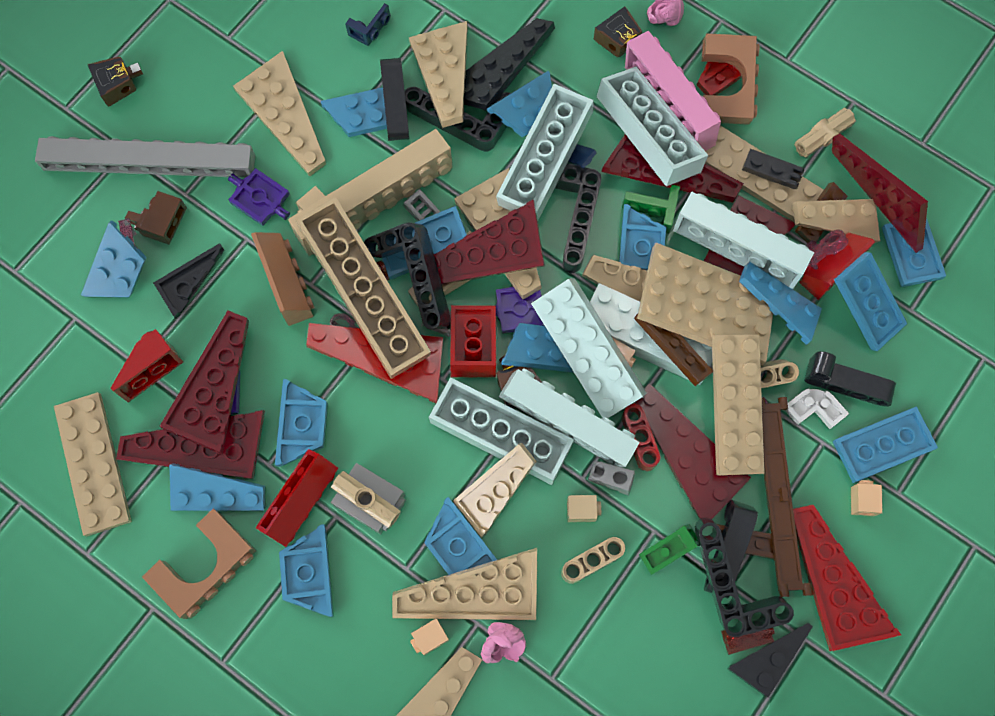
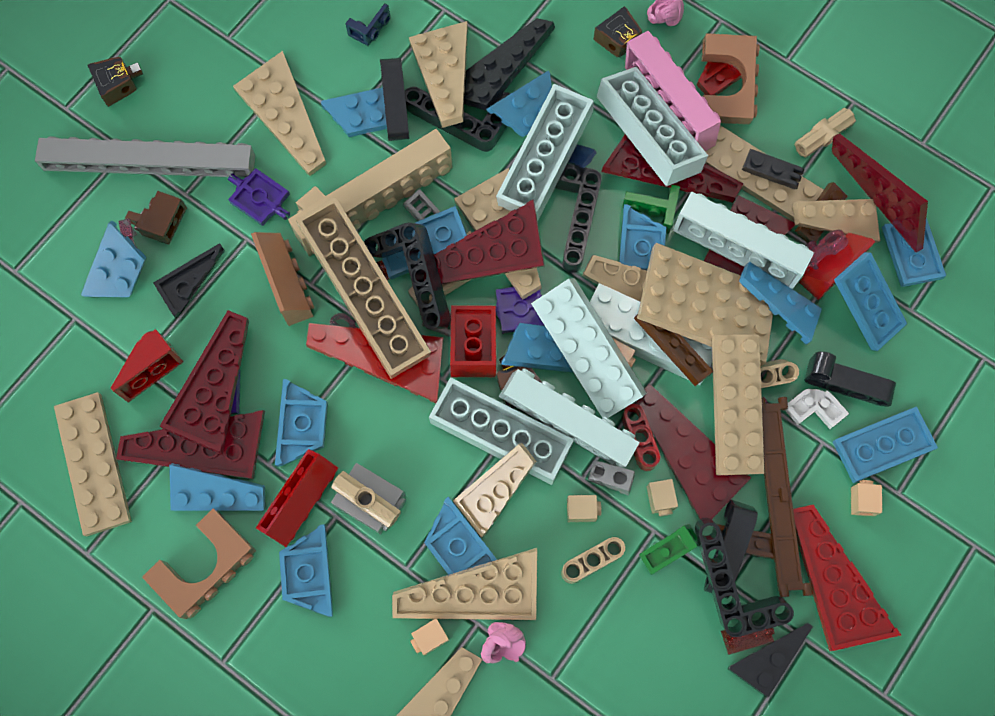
none -> tan brick [647,479,678,516]

